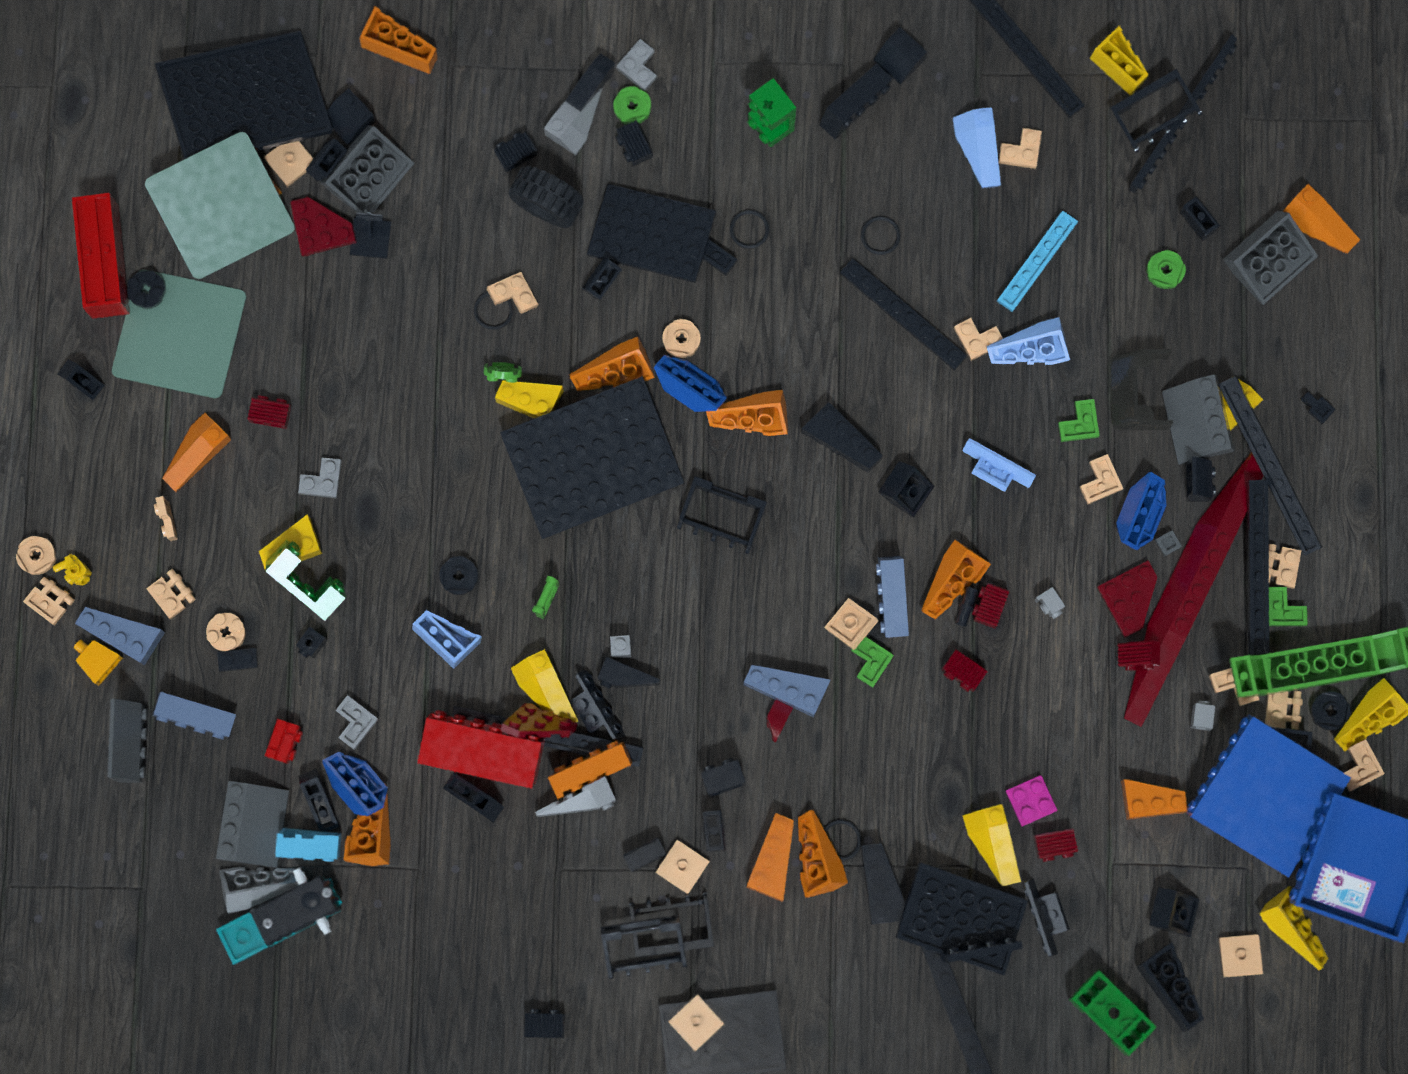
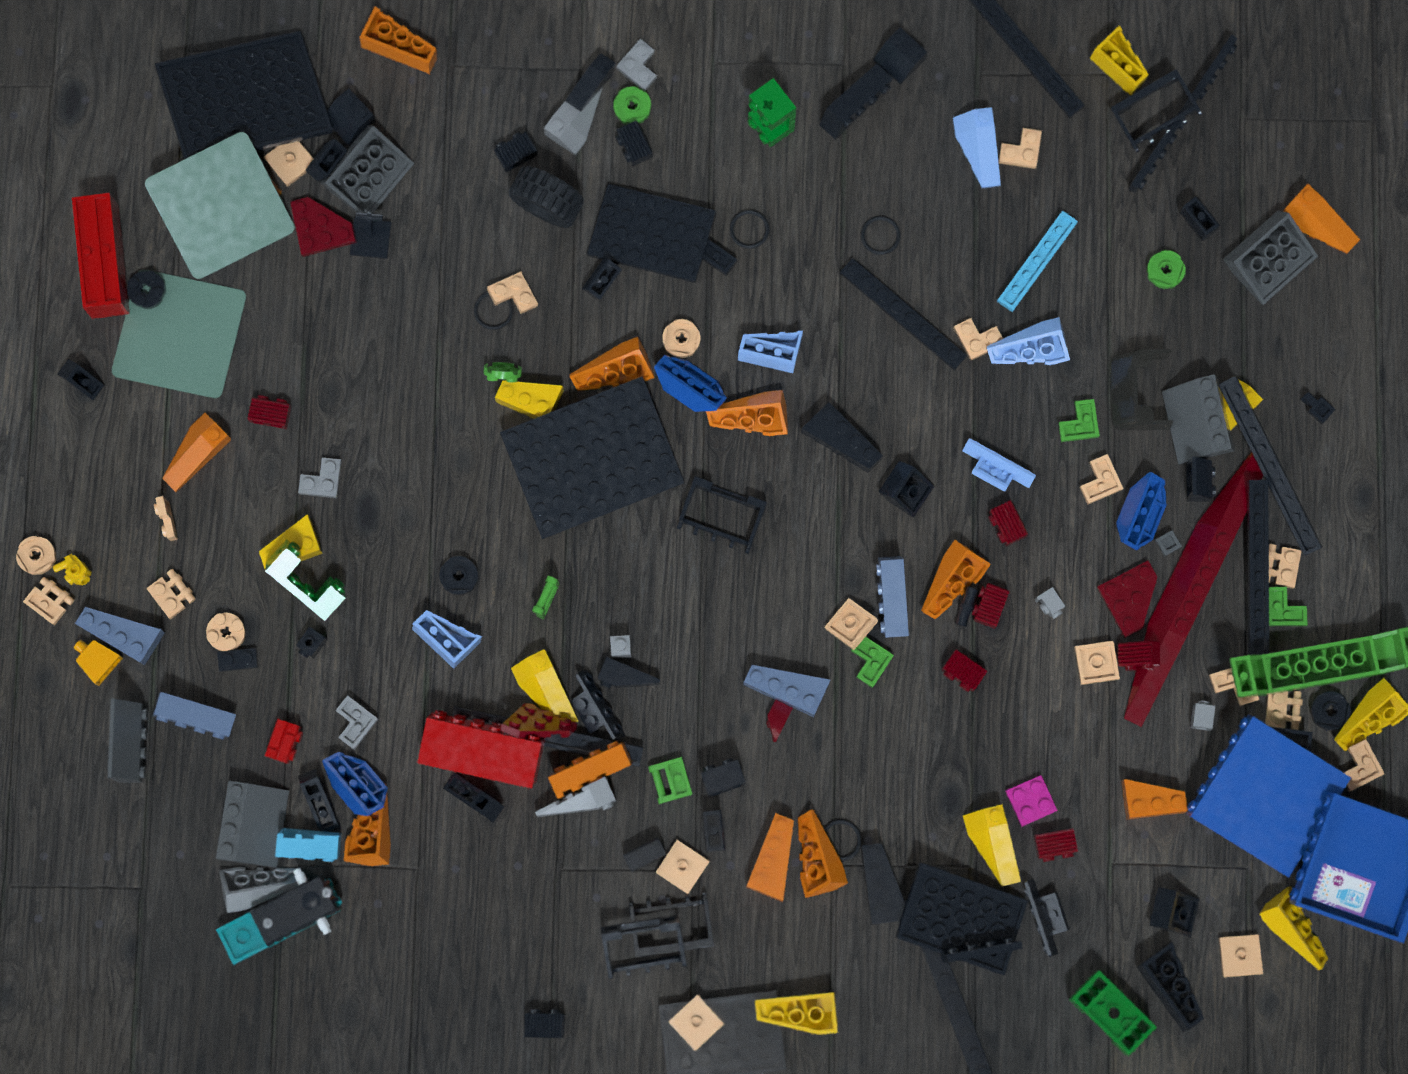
none -> bright green plate [648,757,692,804]
none -> light blue wedge [738,331,803,373]
none -> yellow wedge [755,992,838,1034]
none -> dark red brick [988,500,1028,547]
none -> light nougat plate [1074,641,1120,685]

